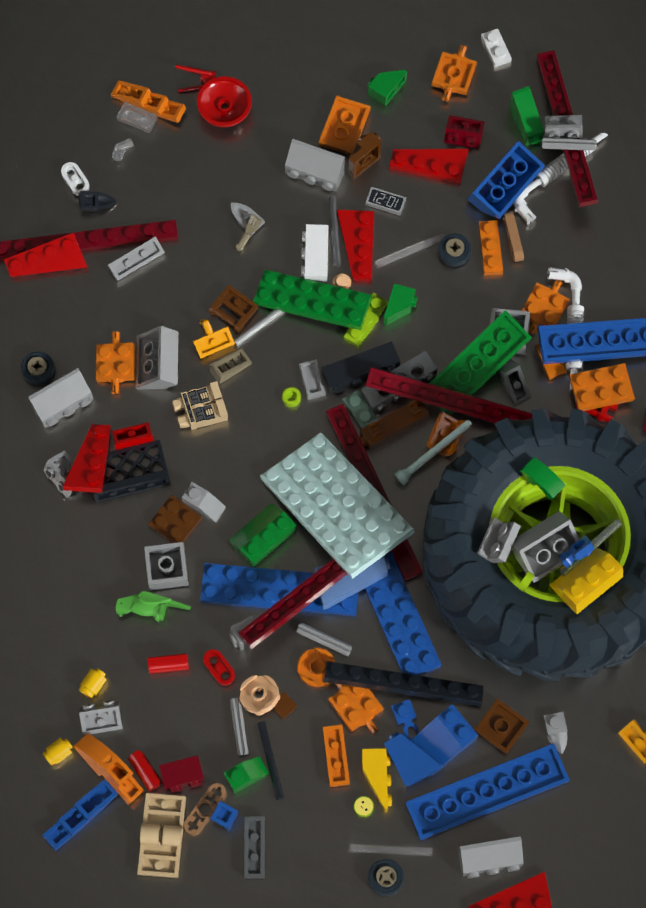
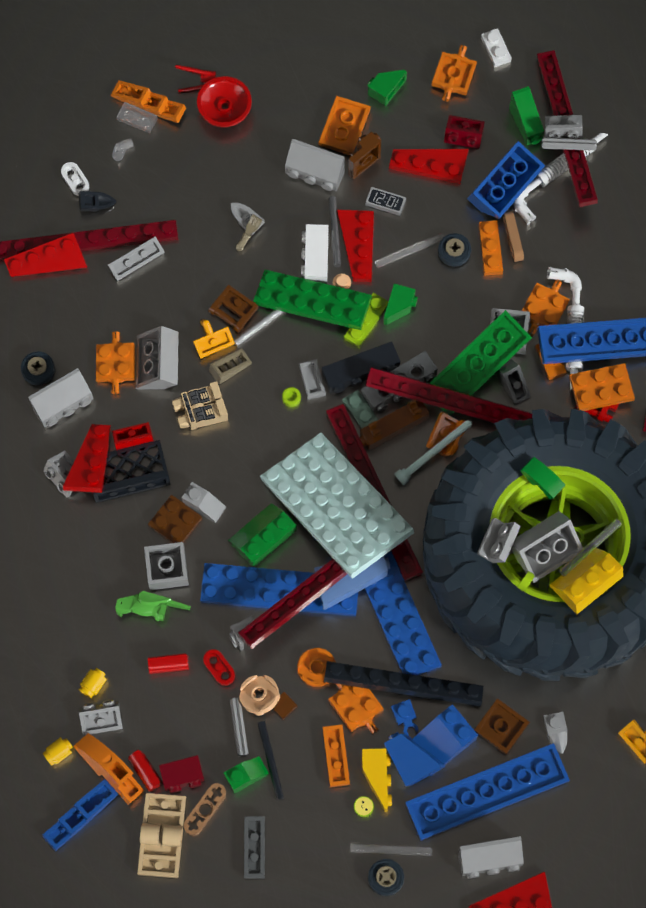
blue panel [210,801,239,831] -> none
light grey axle [297,623,352,656] -> none
blue plate [559,535,595,568] -> none

